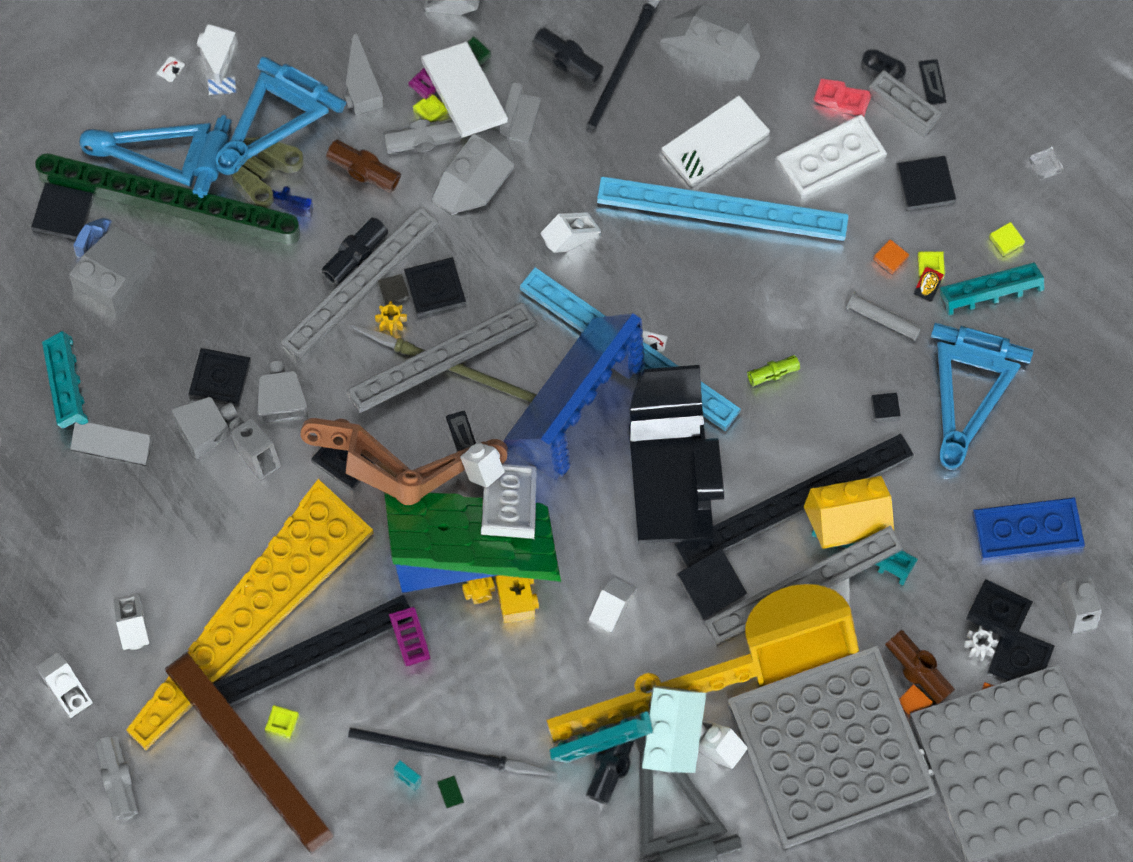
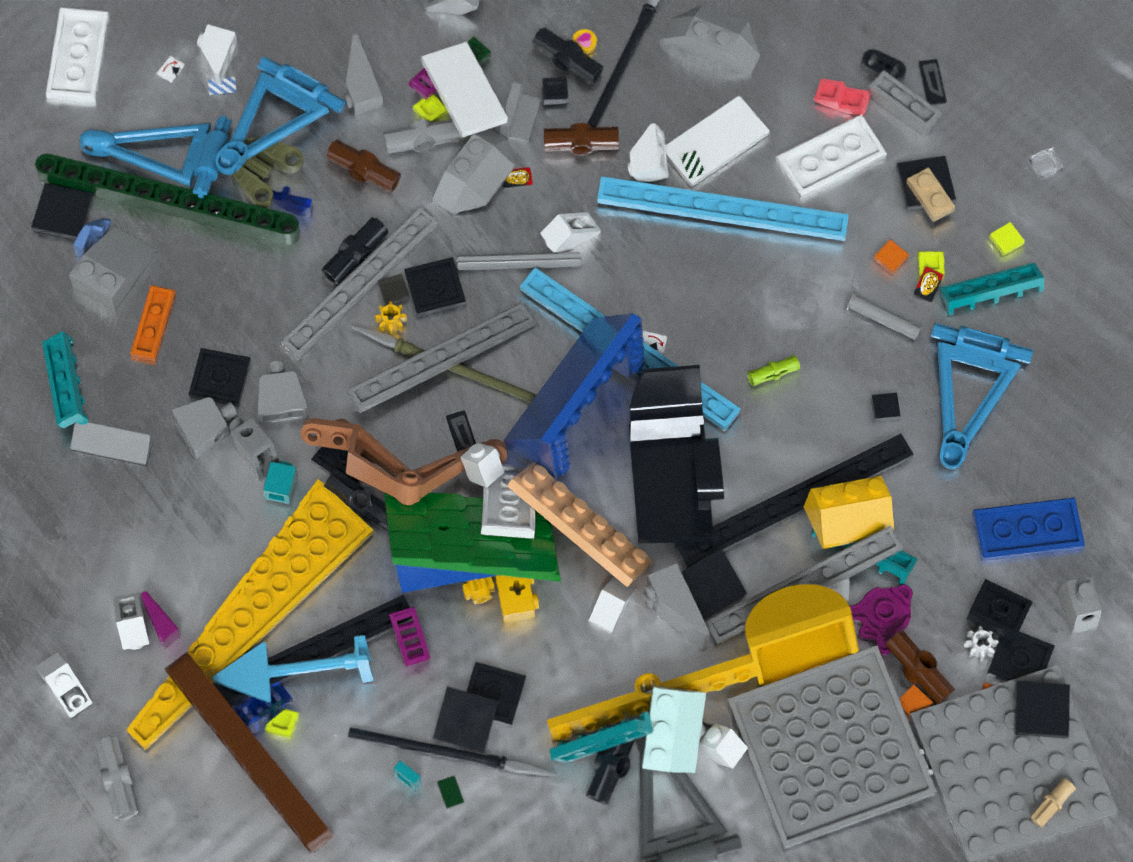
none -> white tile [46,7,110,102]
none -> orange tile [130,285,176,362]
none -> magenta slope [141,591,181,649]
none -> medium azure piece [213,635,373,703]
none -> clear blue slope [234,681,294,734]
none -> teal brick [263,461,298,504]
none -> black piece [324,467,389,531]
none -> black tile [433,686,499,753]
none -> light grey axle [456,252,581,270]
none -> black tile [466,662,526,727]
none -> sticker [502,167,533,188]
none -> light nougat plate [507,462,653,587]
none -> black plate [542,77,568,105]
none -> reddish brown piece [544,123,619,155]
none -> yellow tile [572,29,597,55]
none -> white slope [628,123,669,183]
none -> light grey slope [643,563,710,651]
none -> magenta tile [849,585,913,656]
none -> tan plate [906,168,955,222]
none -> black tile [1014,681,1070,739]
none -> tan axle [1031,778,1076,827]

